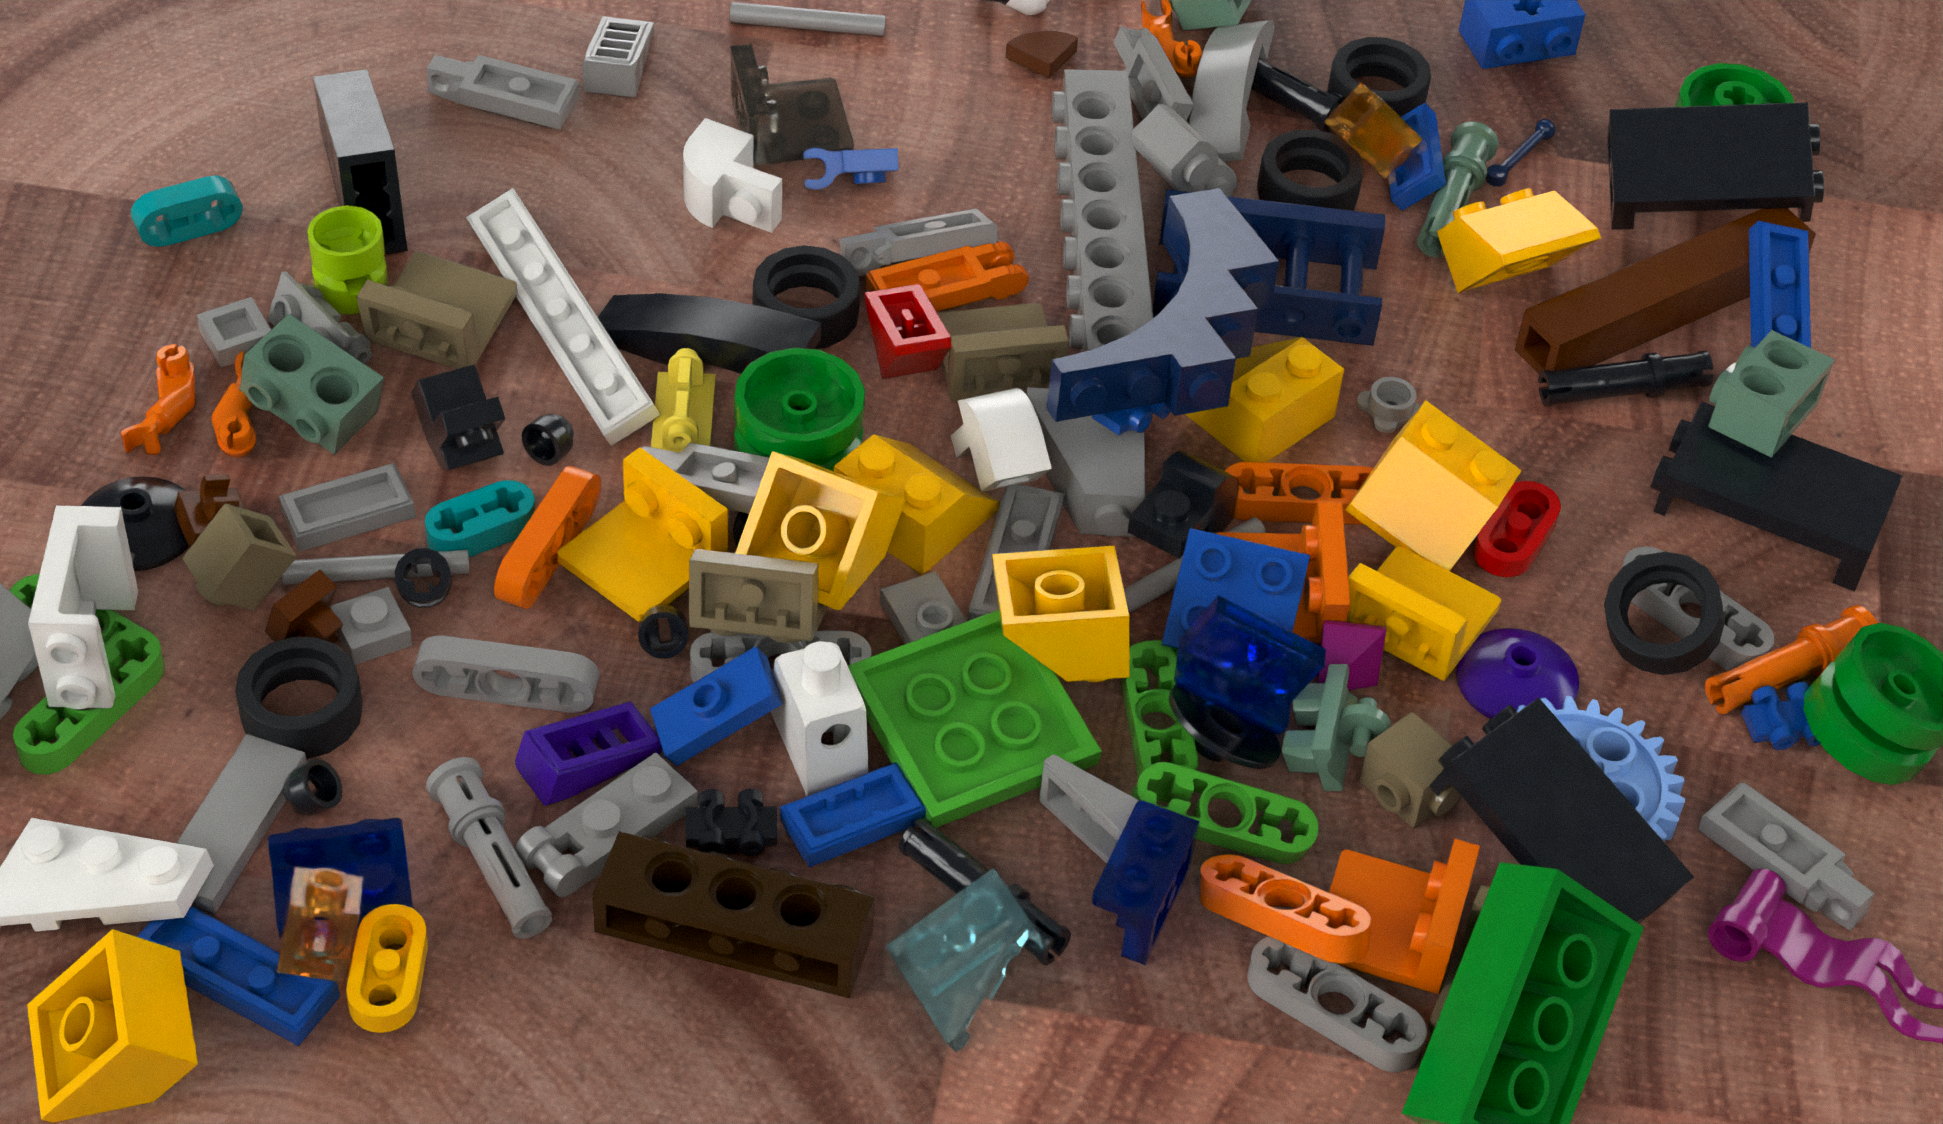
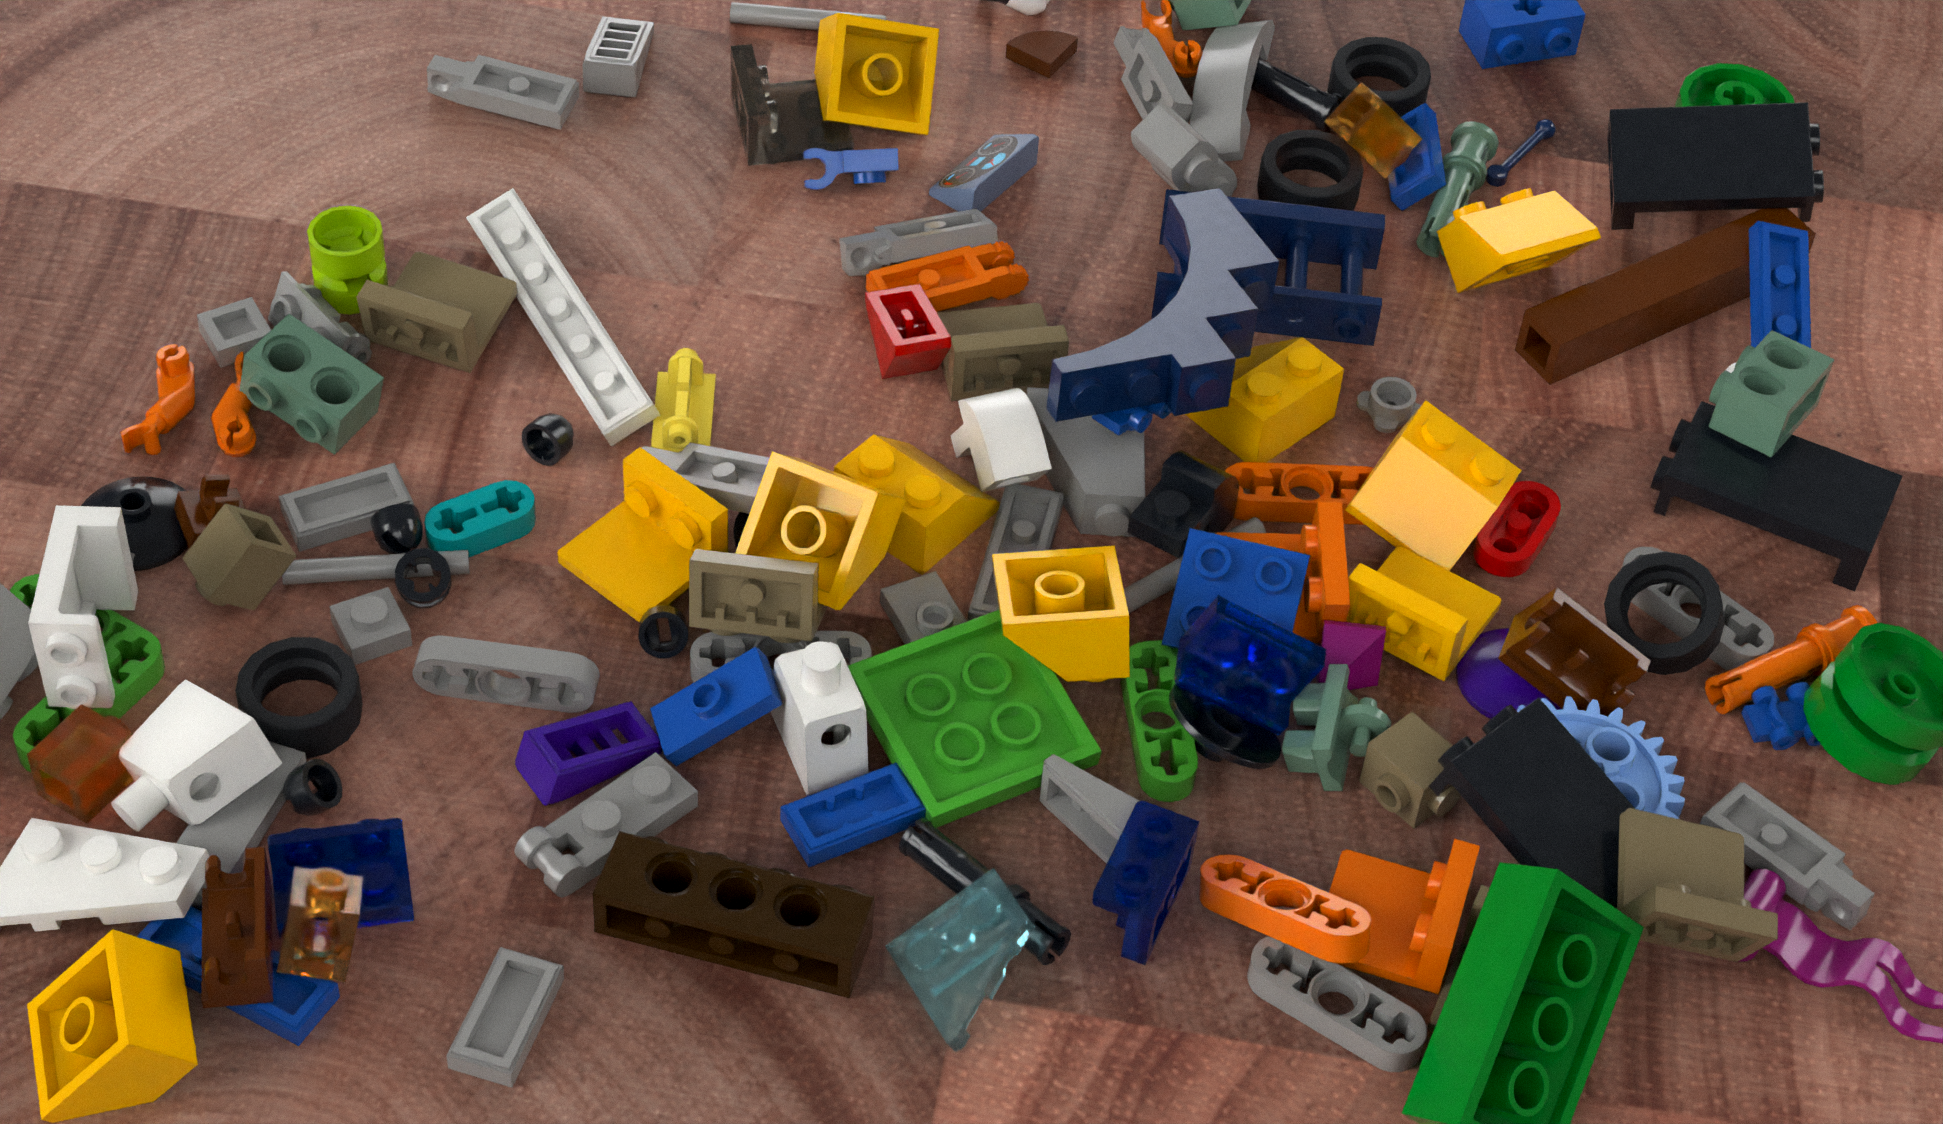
teal beam [131,175,243,247] -> none
reddish brown tile [265,569,343,644] -> none
slope [313,69,408,254] -> none
yellow plate [346,904,428,1033] -> none
black brick [411,364,505,471] -> none
light grey pin [426,757,553,939] -> none
orange beam [494,465,601,609] -> none
black slope [597,293,821,374] -> none
white brick [683,118,782,233] -> none
black piece [686,788,777,856] -> none
green wheel [734,348,865,471] -> none
black tyre [752,245,860,349] -> none
light grey brick [1052,69,1153,353] -> none
bright green beam [1131,762,1318,864] -> none
black pin [1538,351,1713,406] -> none
none -> clear orange brick [27,704,134,824]
none -> white torso [111,679,282,832]
none -> reddish brown hinge [201,846,273,1008]
none -> black hinge [370,503,423,554]
none -> light grey tile [446,947,564,1088]
none -> yellow slope [814,13,939,136]
none -> sand blue slope [929,134,1039,212]
none -> reddish brown hinge [1498,587,1651,717]
none -> dark tan bracket [1617,808,1778,962]

